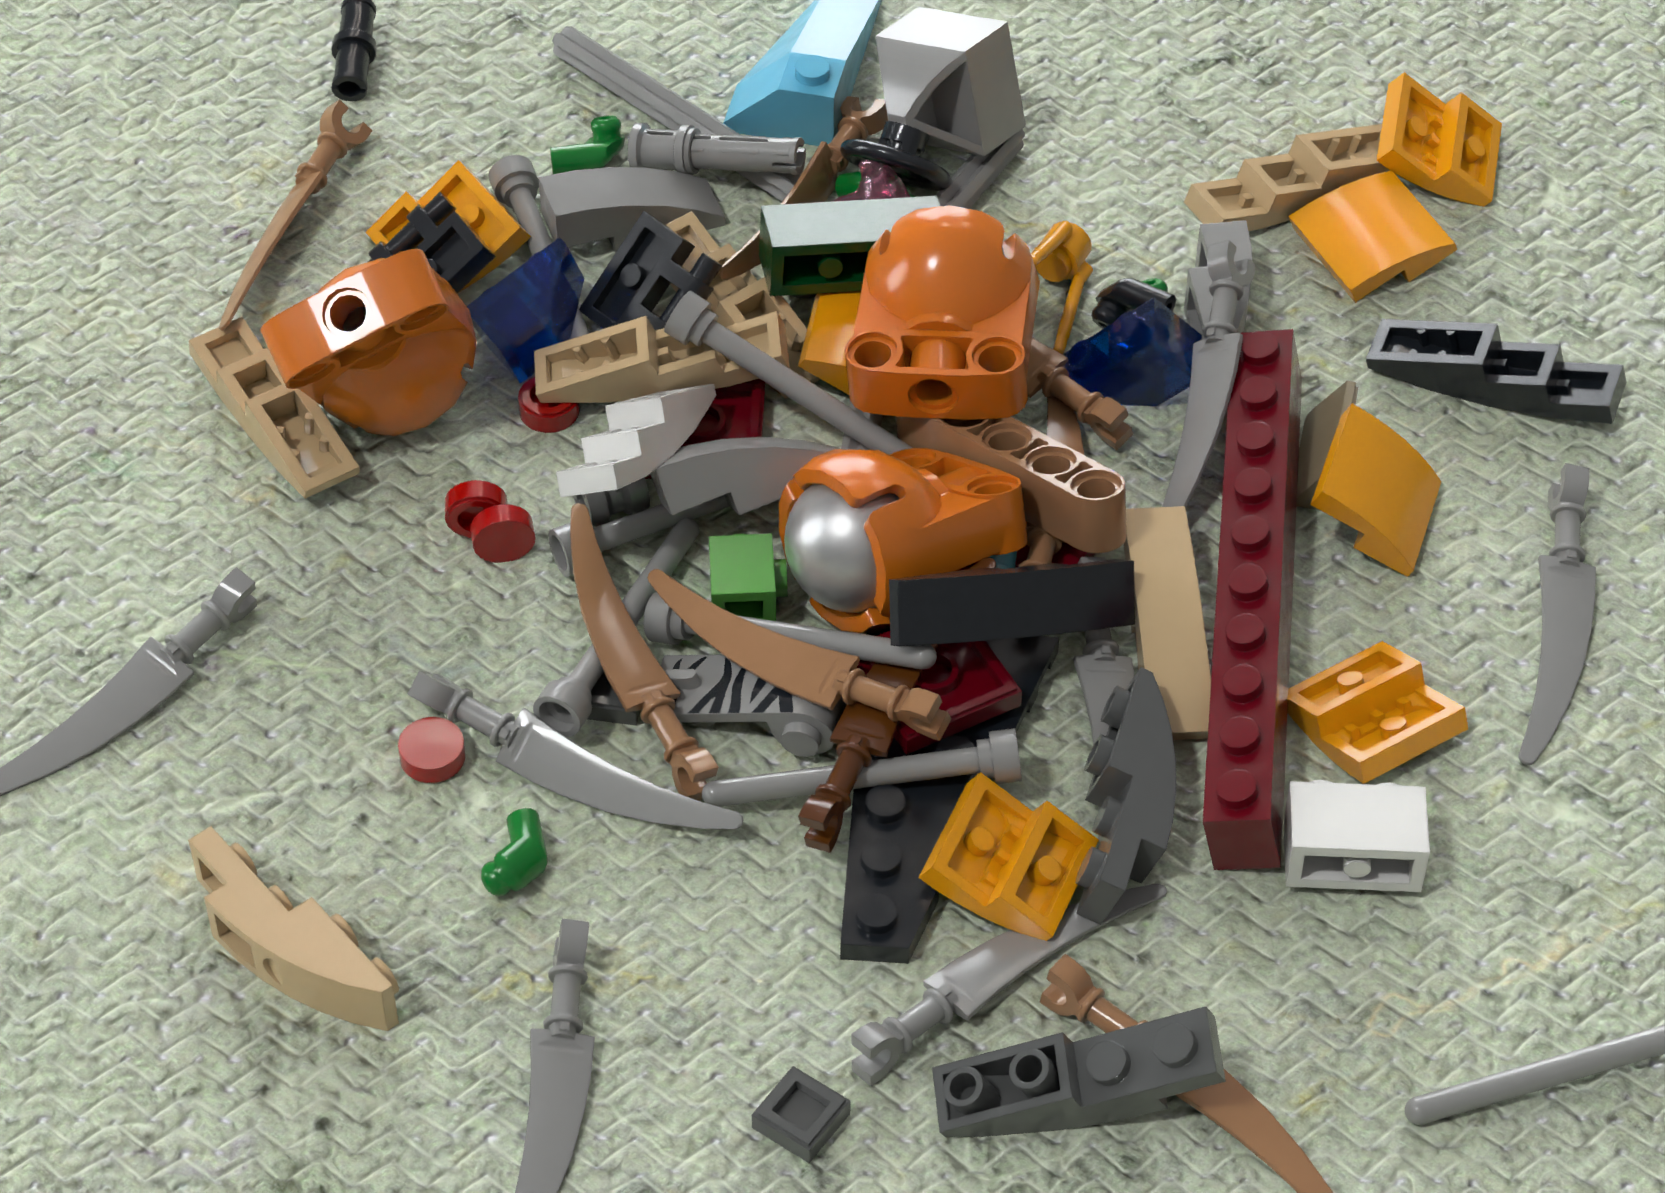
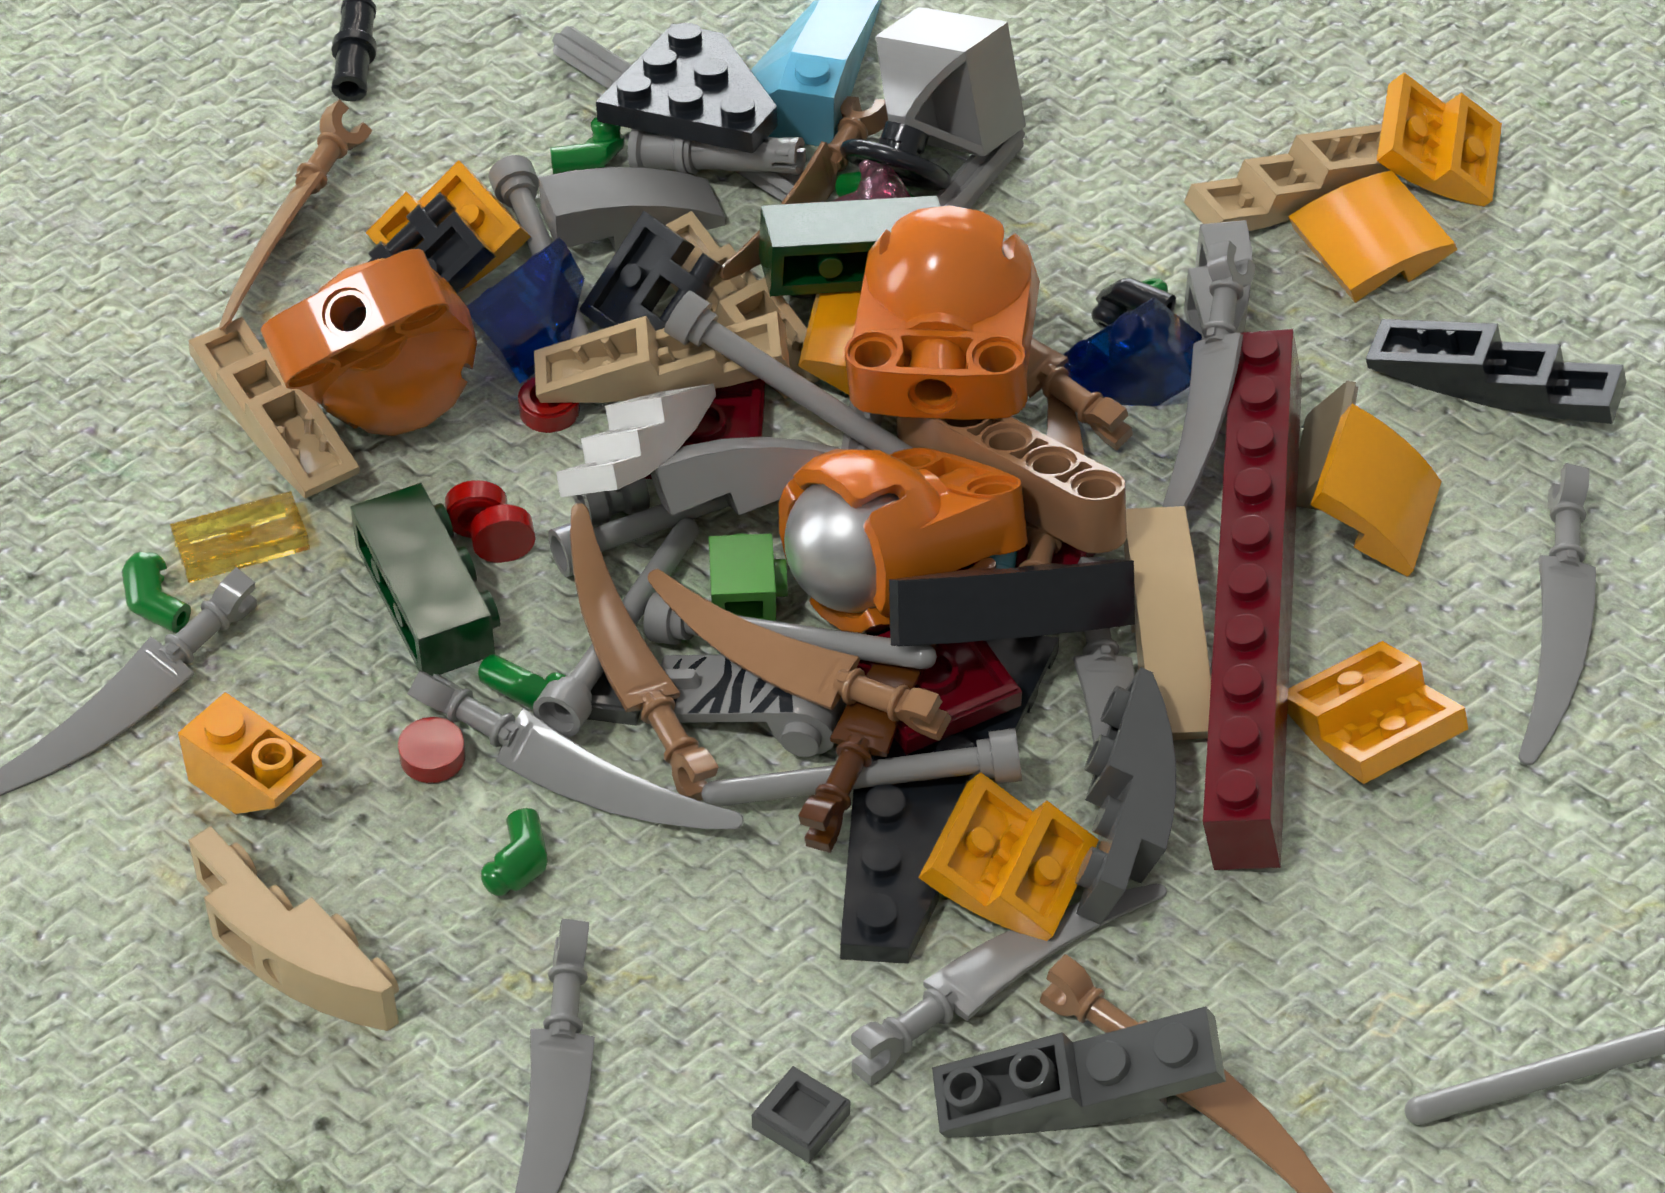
light orange plant [1031,221,1093,355] -> none
white brick [1283,780,1430,892] -> none
none -> green arm [121,552,191,633]
none -> clear yellow tile [170,491,310,583]
none -> light orange slope [178,692,323,814]
none -> brick [350,483,501,676]
none -> green arm [478,654,566,710]
none -> plate [596,23,778,154]

